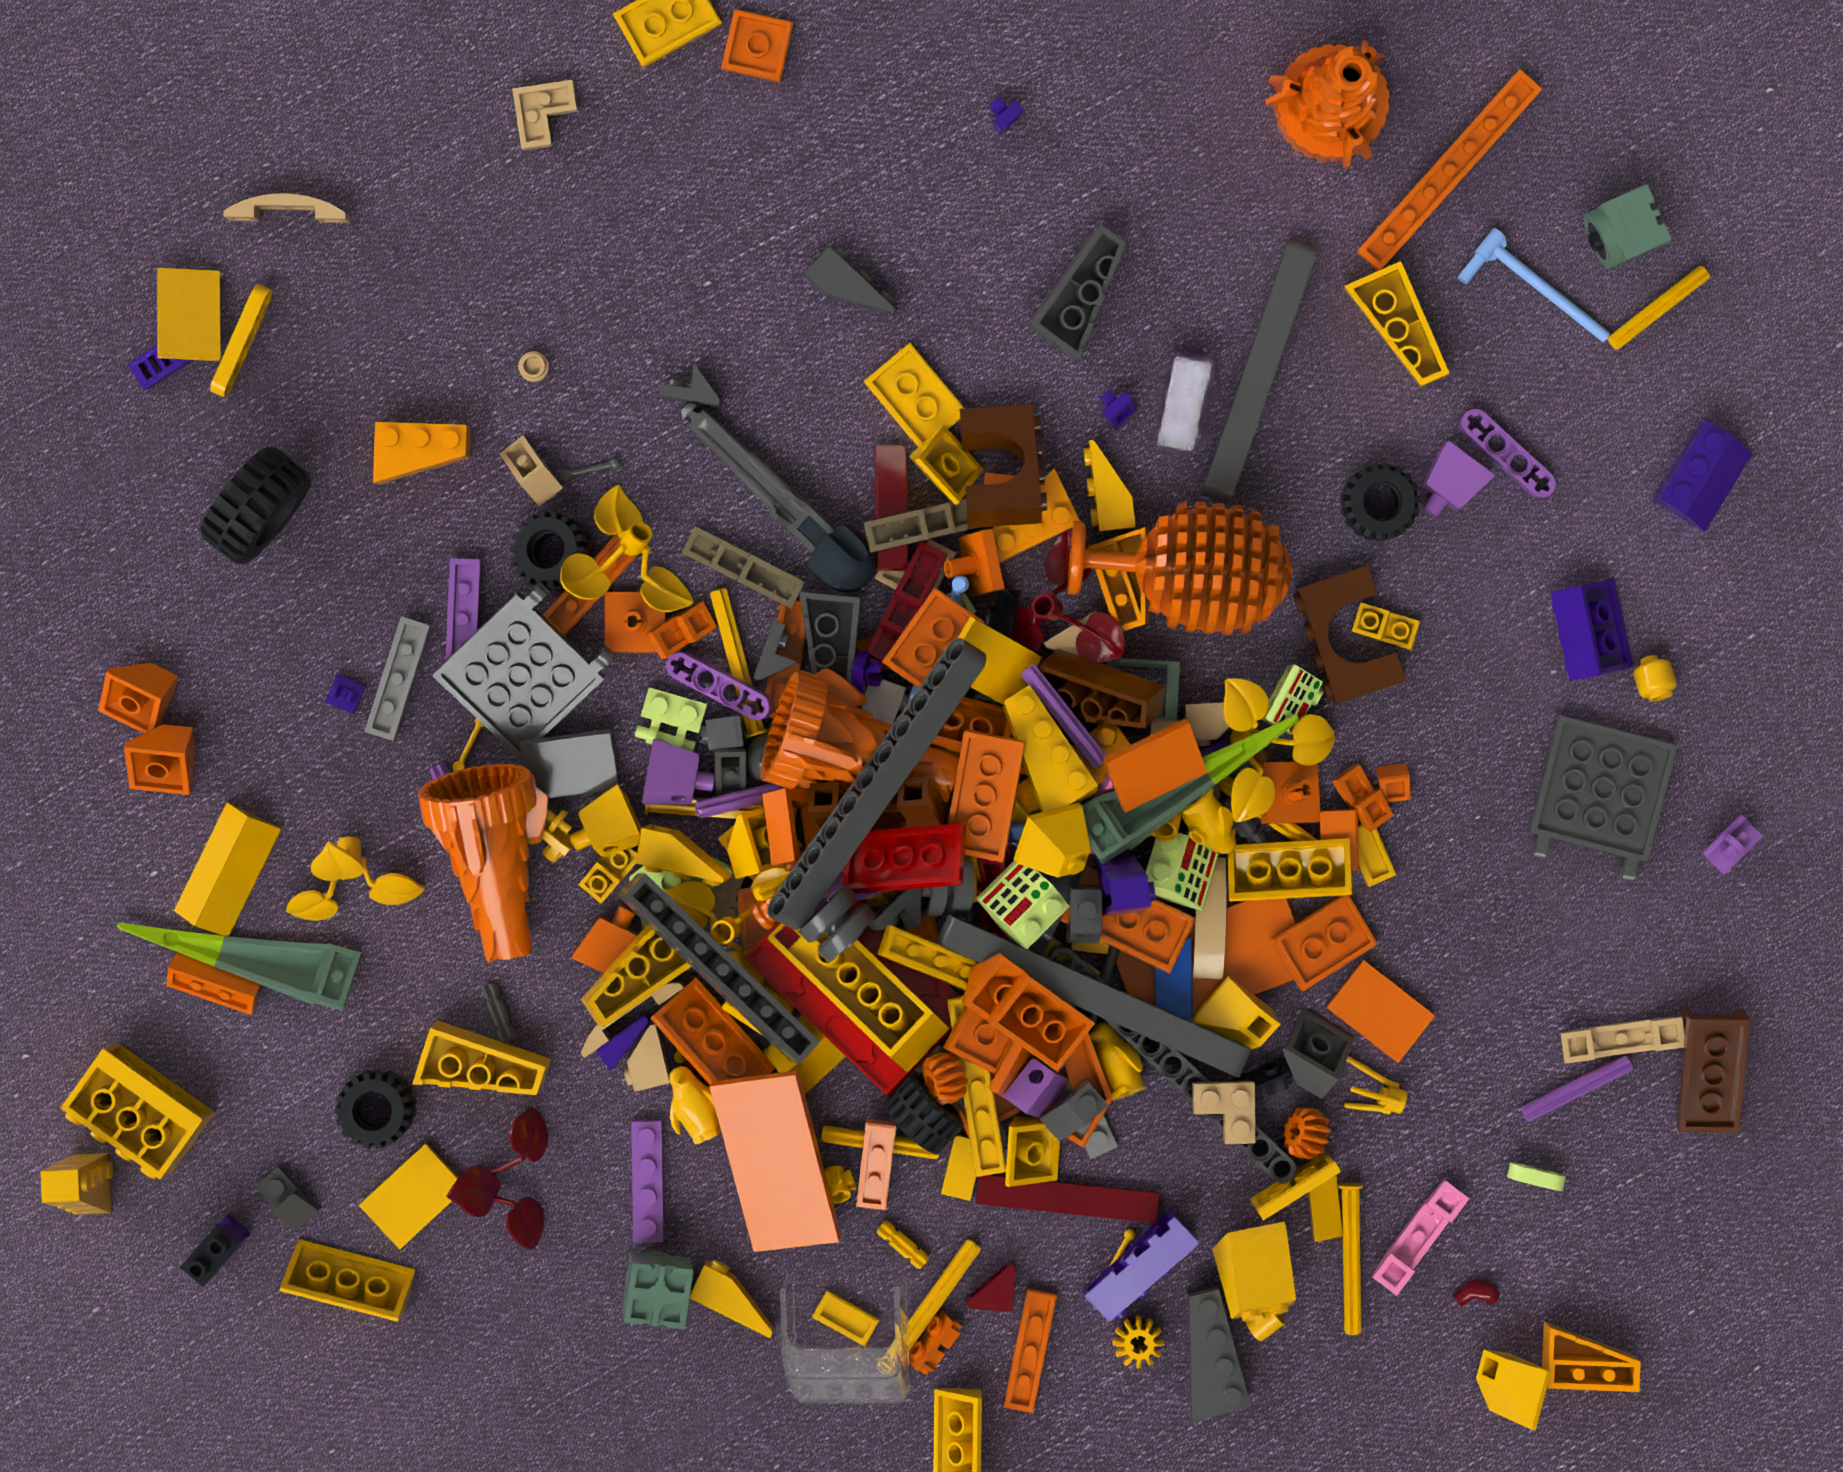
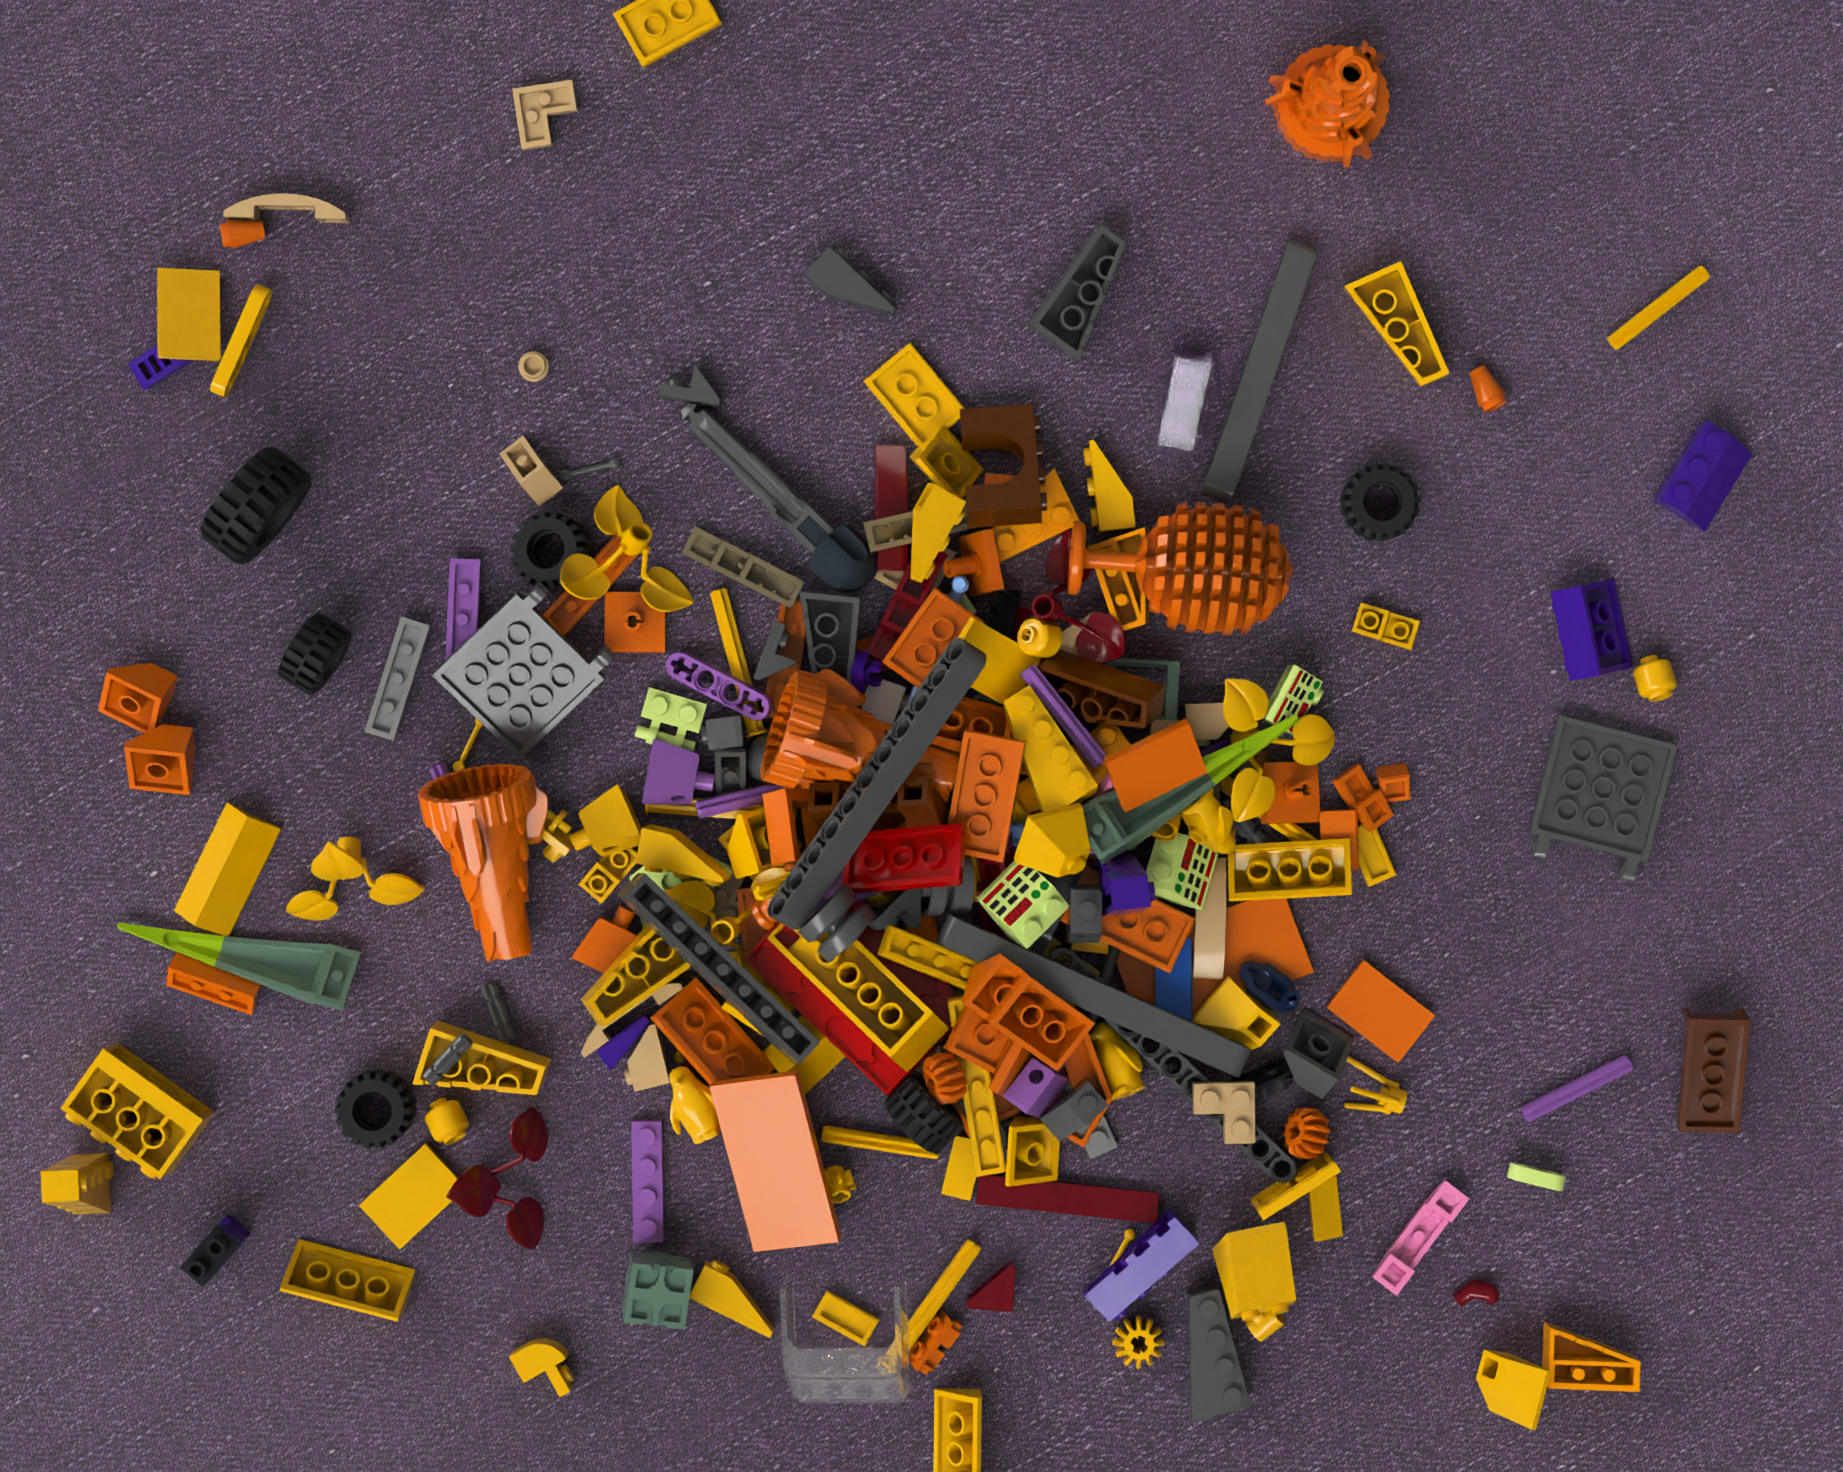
dark grey slope [255,1165,320,1231] -> none
dark purple tile [325,674,366,714] -> none
light orange wedge [373,422,471,485] -> none
tile [519,729,620,798] -> none
orange slope [647,601,717,659] -> none
orange tile [721,9,794,83] -> none
orange tile [856,1119,896,1210] -> none
yellow axle [877,1220,929,1269] -> none
dark purple tile [989,97,1024,135] -> none
orange tile [1003,1287,1057,1413] -> none
dark purple tile [1100,390,1137,430] -> none
orange tile [1270,895,1378,992] -> none
reddish brown arch [1293,565,1406,704] -> none
yellow axle [1339,1183,1363,1335] -> none
orange plate [1357,69,1542,271] -> none
medium lavender torso [1422,440,1495,518] -> none
light blue bar [1457,228,1611,342] -> none
medium lavender beam [1459,409,1556,498] -> none
tan slope [1560,1017,1685,1064] -> none
sand green piece [1583,184,1672,269] -> none
medium lavender hips [1701,815,1763,875] -> none
none -> orange cone [219,219,266,249]
none -> black tyre [278,612,351,696]
none -> dark grey axle [423,1033,473,1085]
none -> yellow head [424,1097,469,1145]
none -> yellow brick [509,1338,574,1397]
none -> yellow slope [910,483,966,583]
none -> yellow head [1017,617,1063,658]
none -> dark blue arm [1239,961,1301,1013]
none -> orange cone [1469,365,1507,413]

